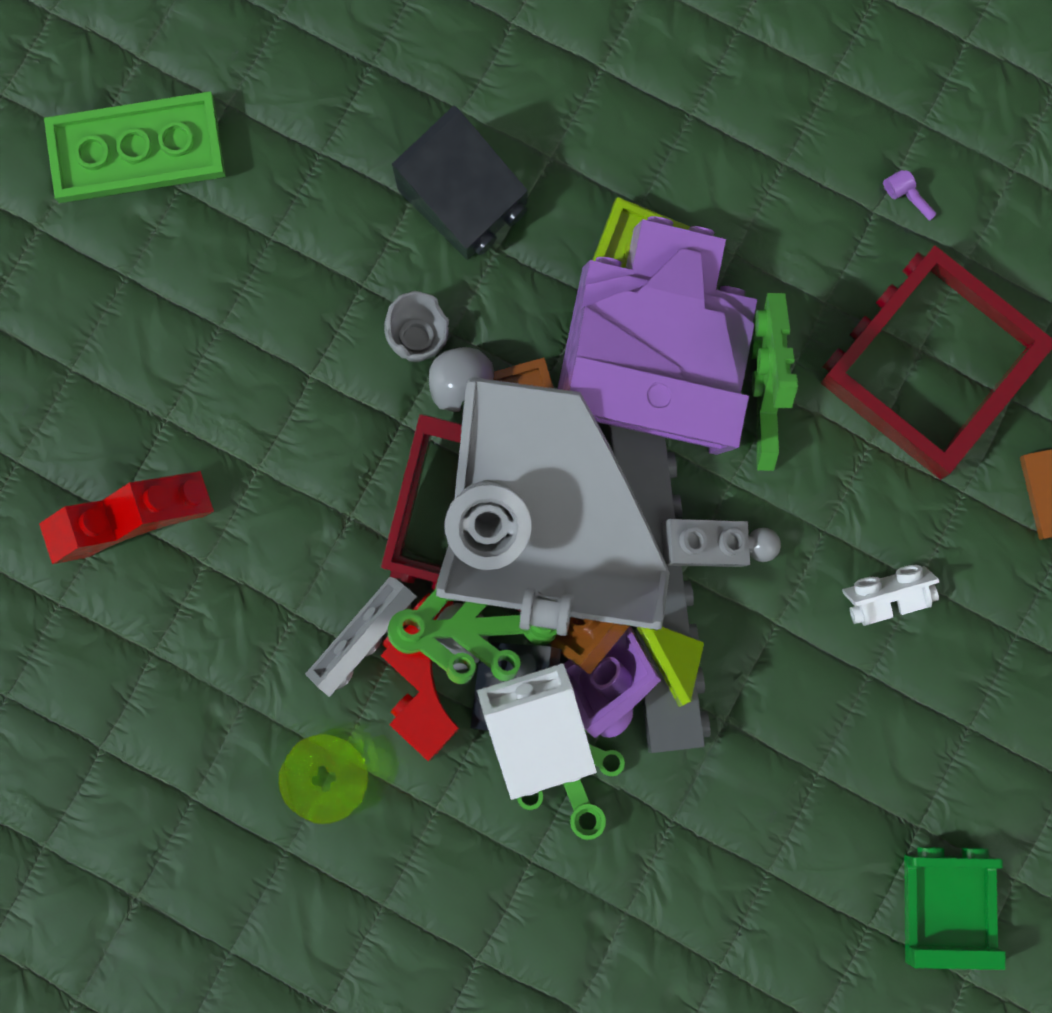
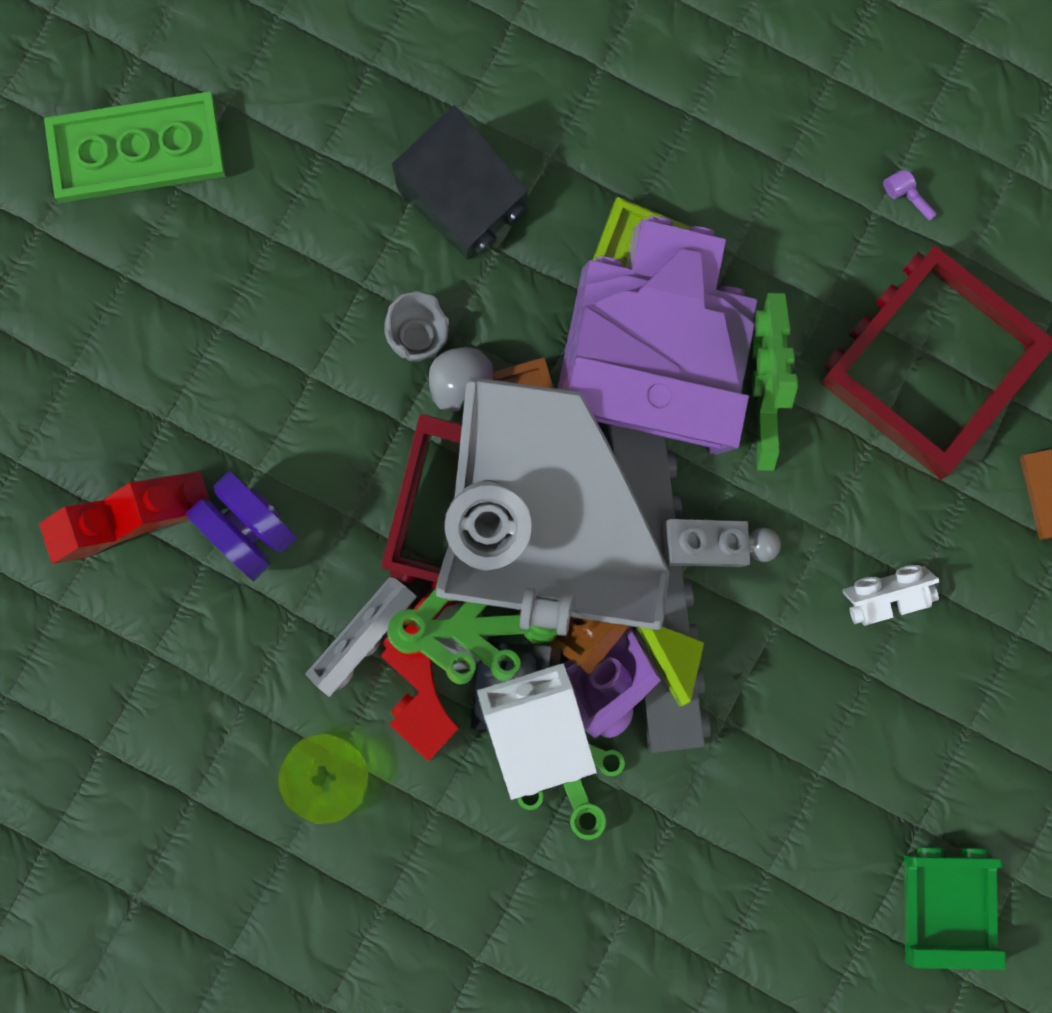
none -> dark purple wheel [185,470,298,582]

